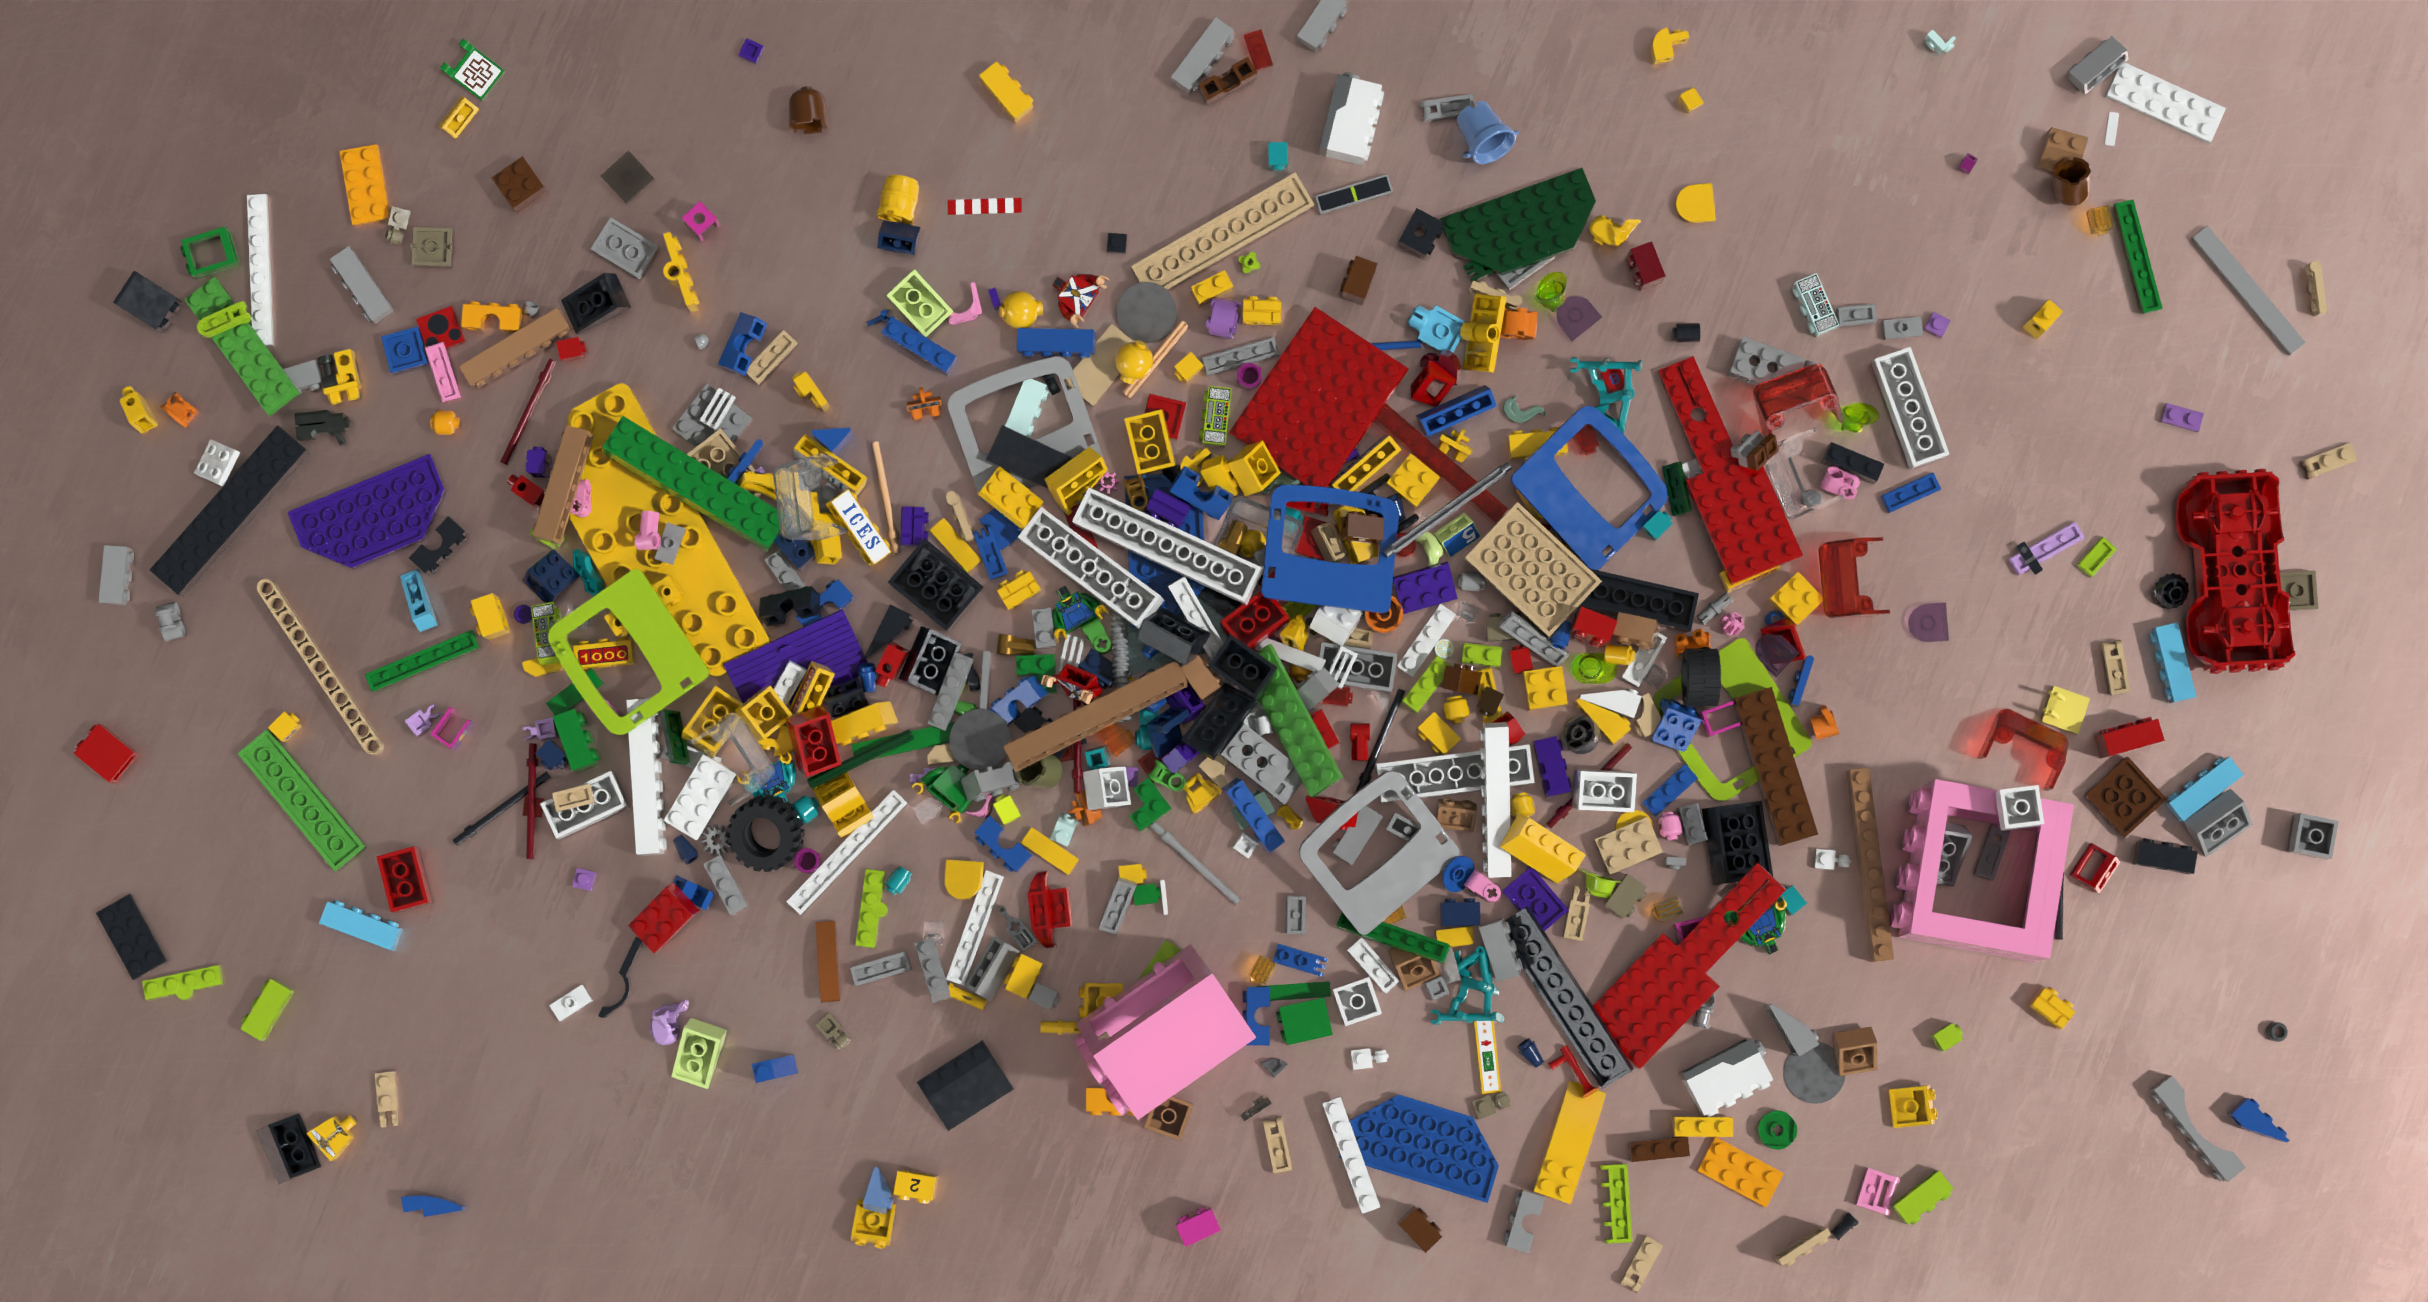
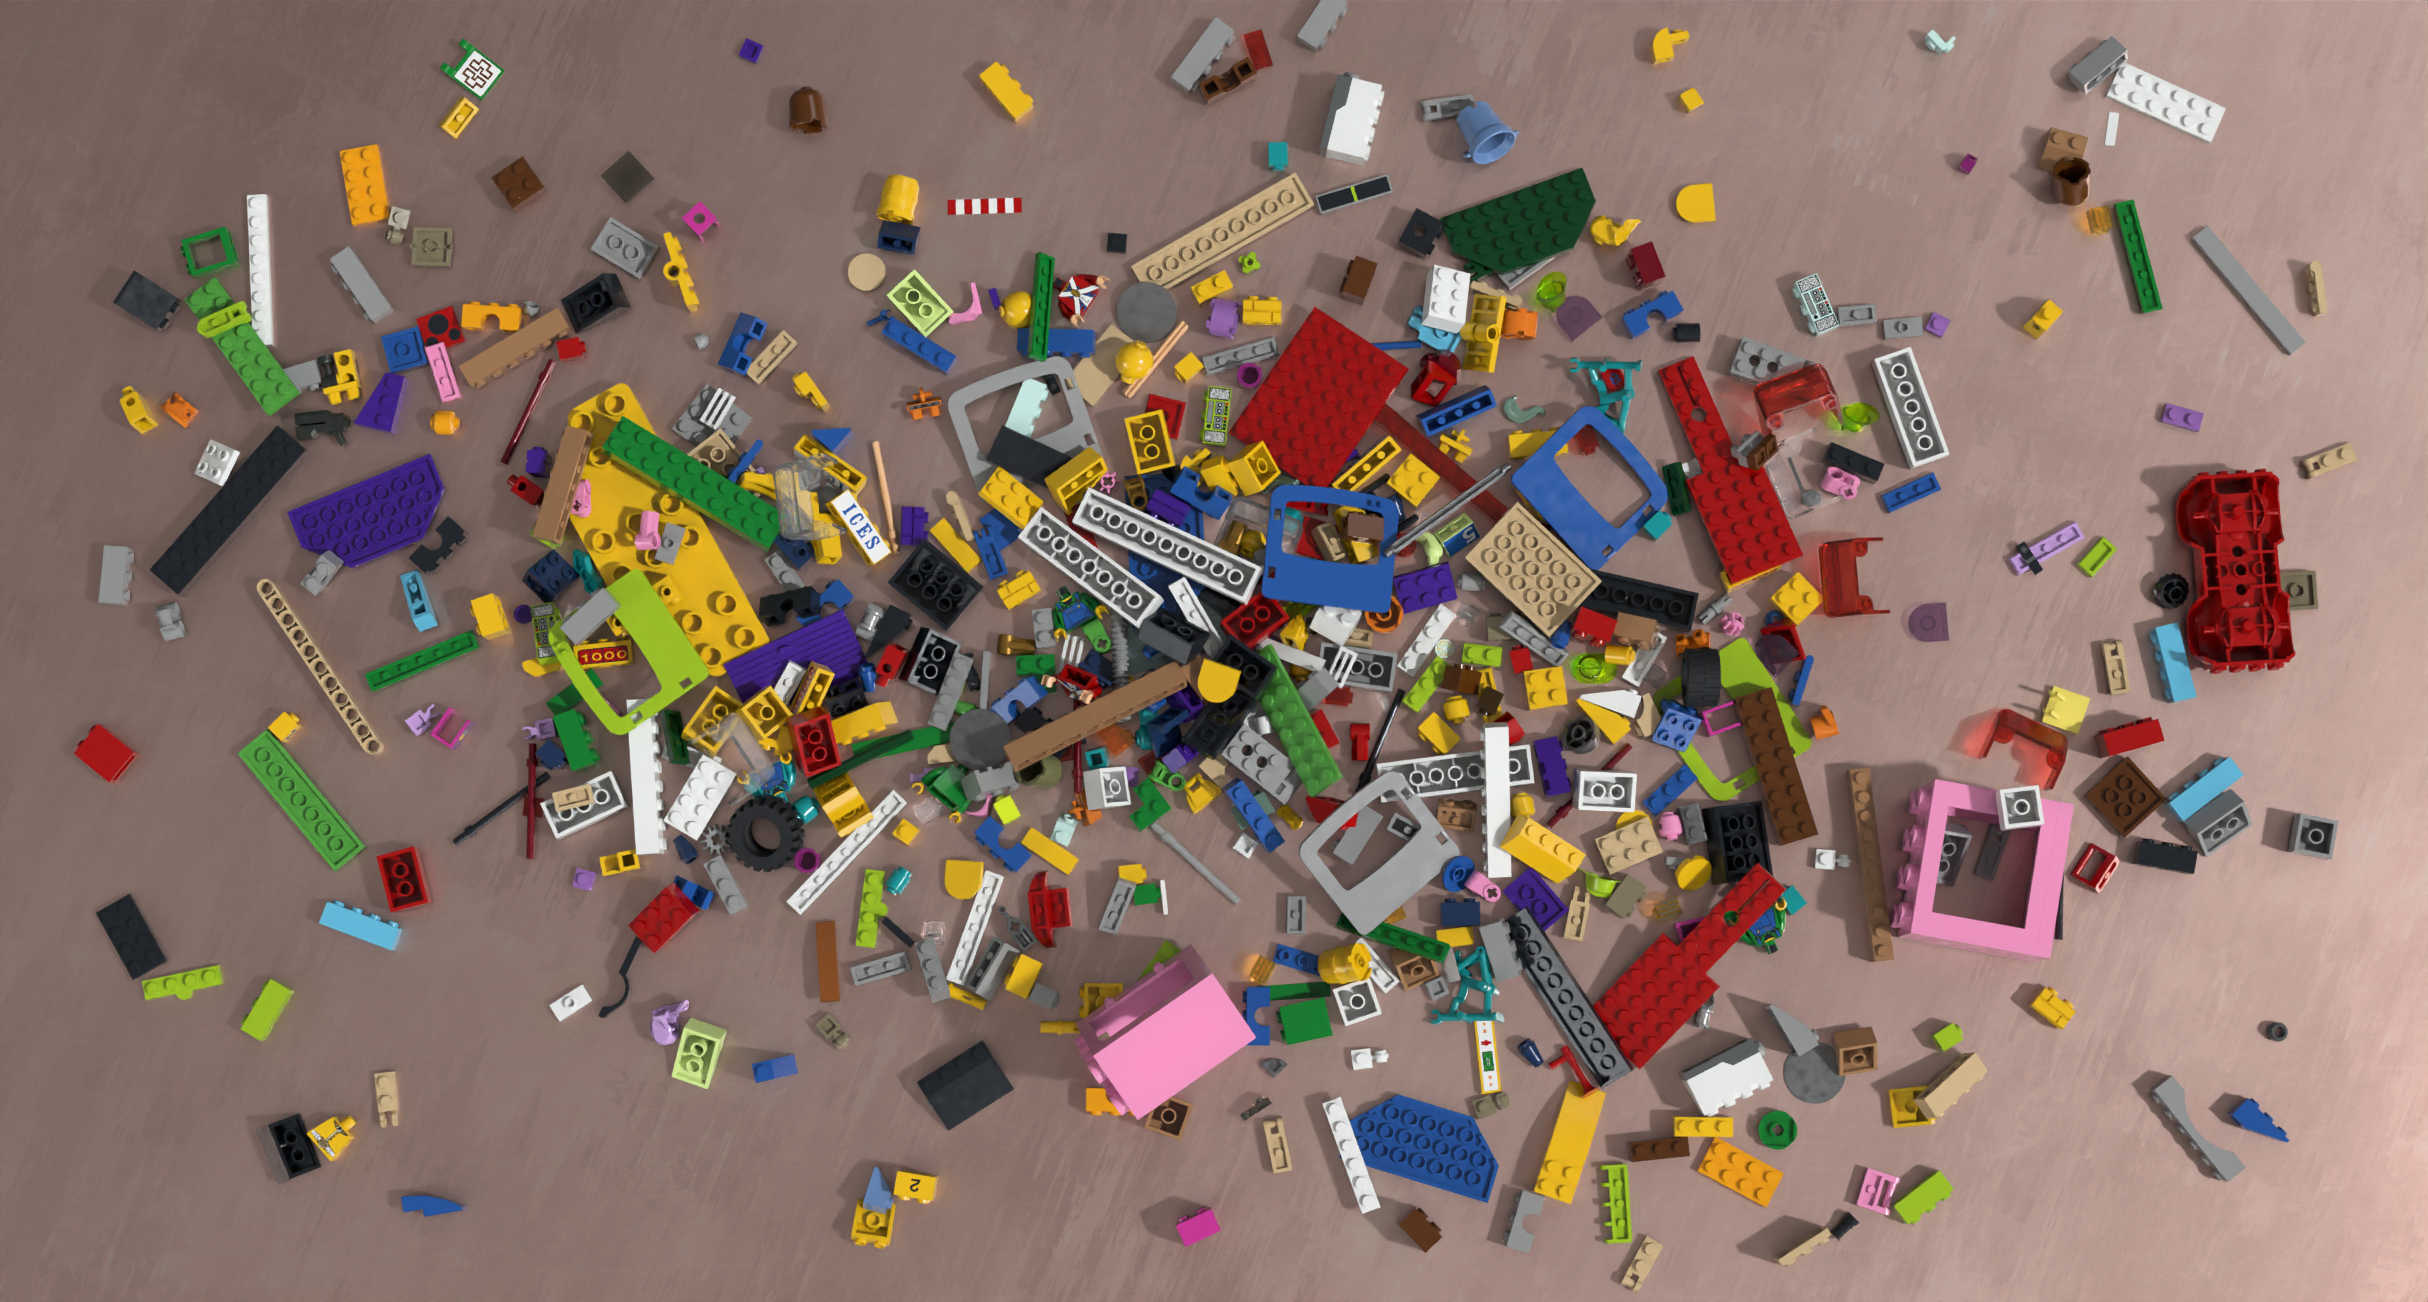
none -> light grey brick [300,550,344,596]
none -> dark purple wedge [354,372,409,435]
none -> light grey brick [560,588,622,645]
none -> yellow brick [599,849,641,876]
none -> tan tile [848,253,886,292]
none -> light grey piece [855,602,887,642]
none -> black tile [882,916,916,947]
none -> yellow brick [892,818,920,846]
none -> green tile [1027,252,1055,363]
none -> yellow tile [1198,658,1241,703]
none -> yellow piece [1318,943,1372,984]
none -> white brick [1421,265,1470,333]
none -> blue arch [1621,290,1684,340]
none -> yellow tile [1675,855,1712,891]
none -> tan brick [1914,1052,1988,1119]

